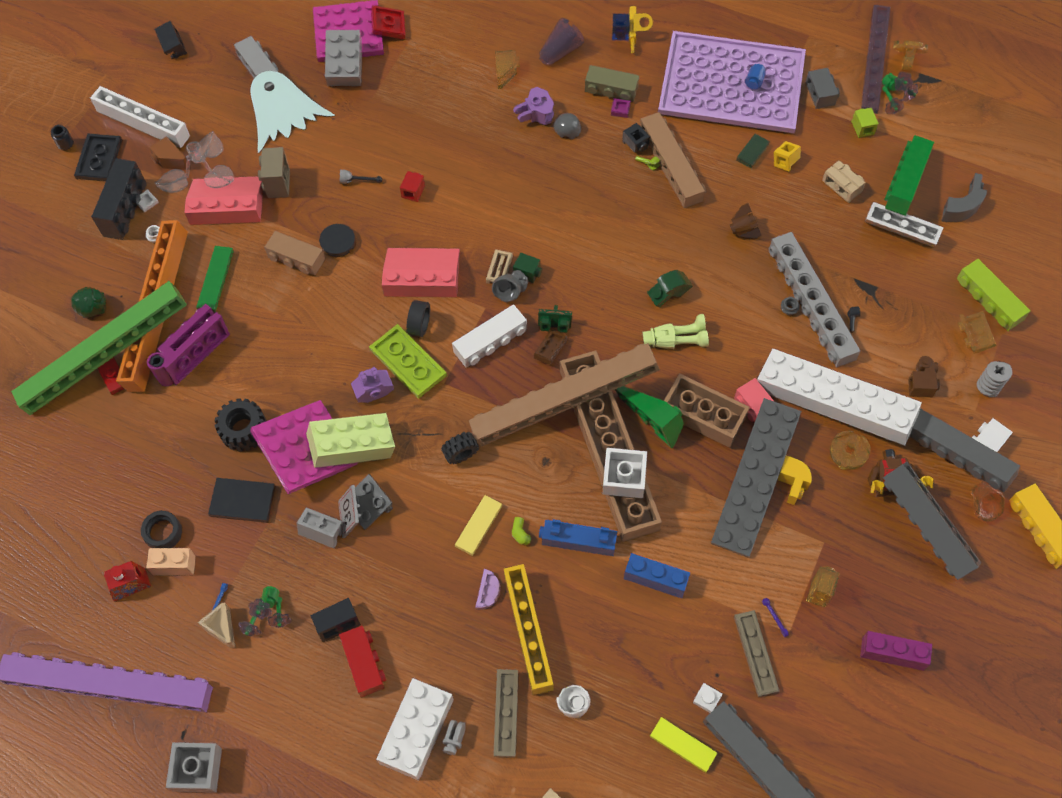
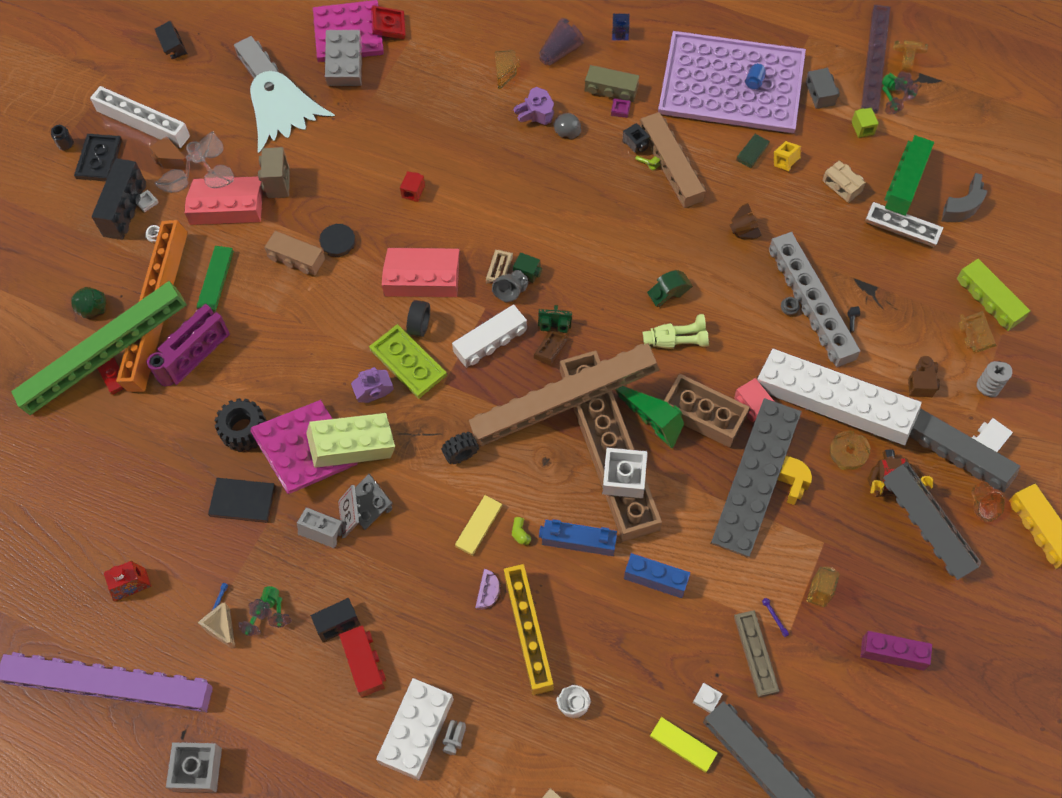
black tyre [141,510,182,548] -> none
light nougat brick [146,548,196,576] -> none
hinge [340,170,382,184] -> none
dark tan plate [494,669,518,758] -> none
yellow piece [629,6,653,54] -> none

